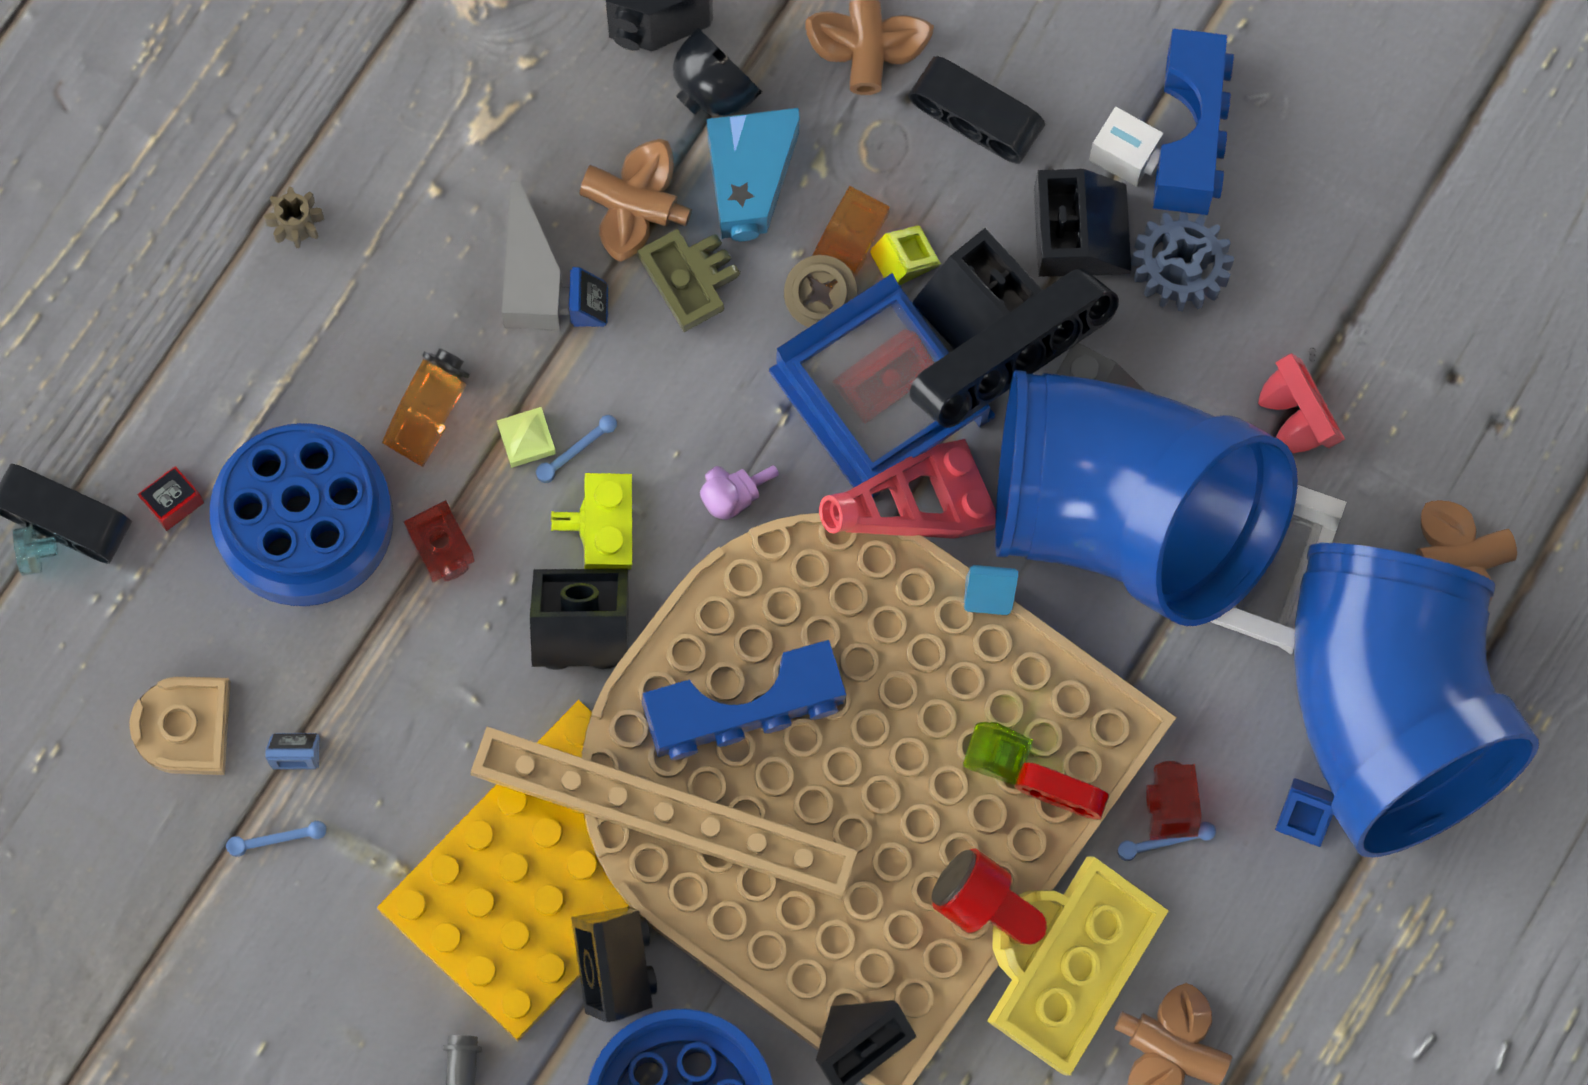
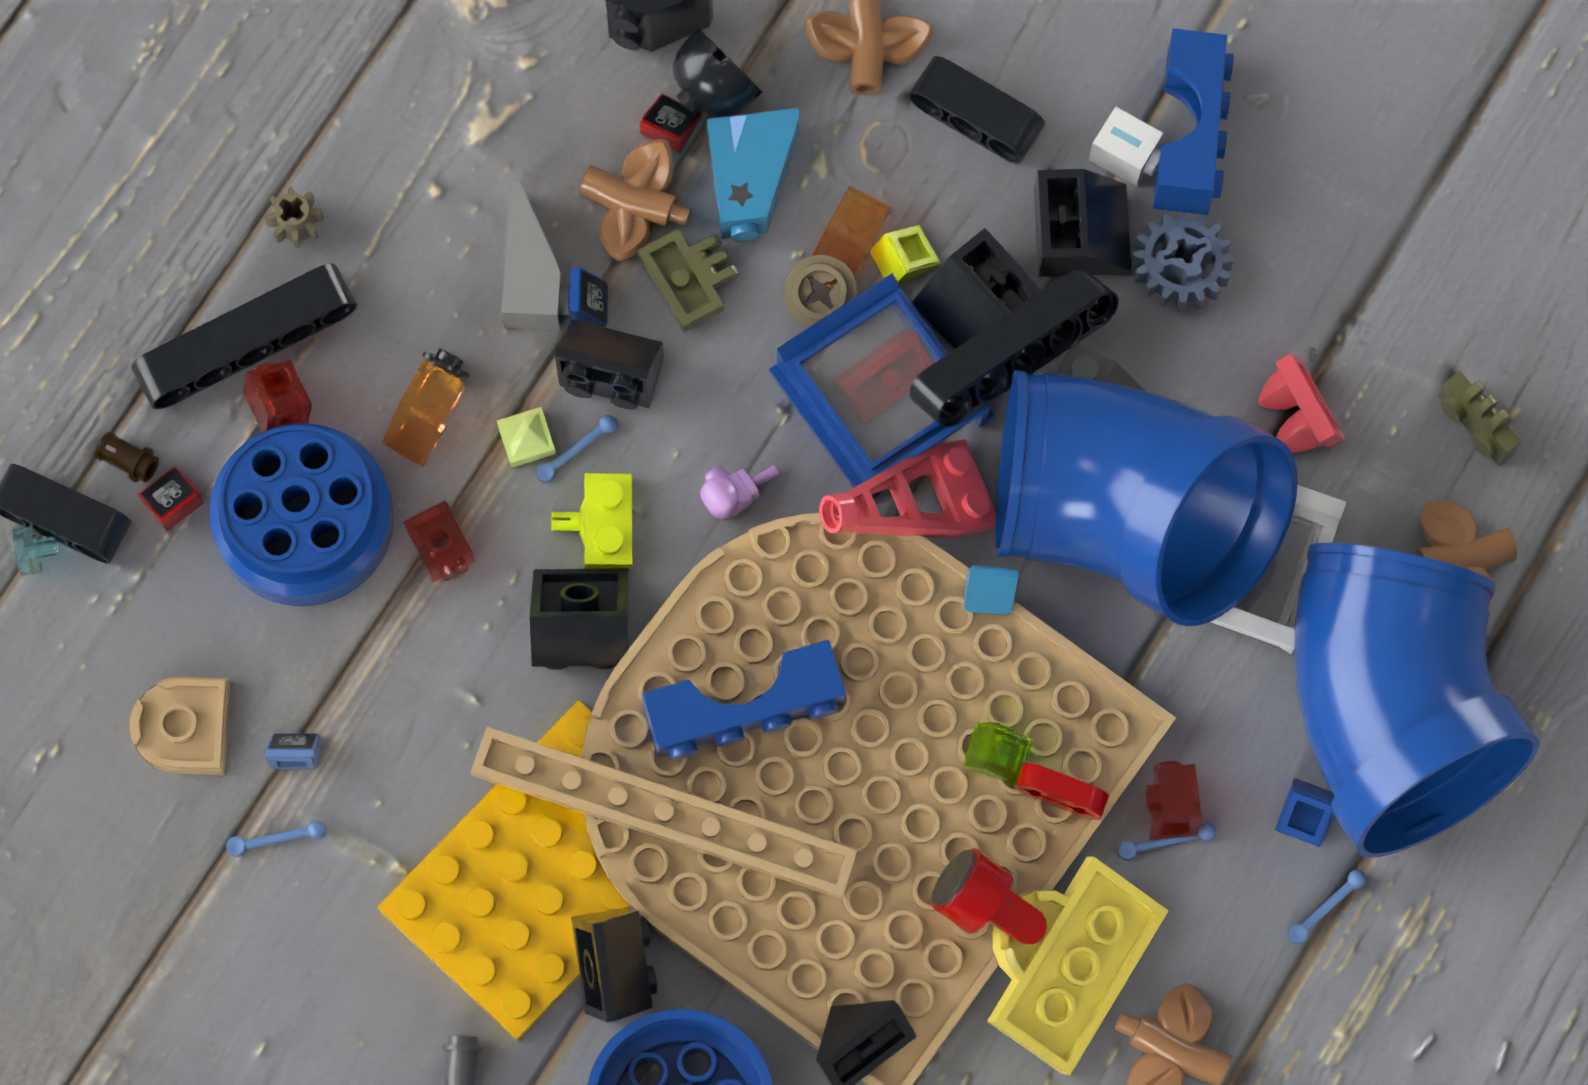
none -> dark brown pin [95,432,159,482]
none -> black beam [131,263,358,410]
none -> clear red brick [243,359,312,433]
none -> black slope [555,319,664,410]
none -> slope [639,94,702,154]
none -> medium blue hinge [1288,870,1367,945]
none -> olive hinge [1438,371,1521,466]

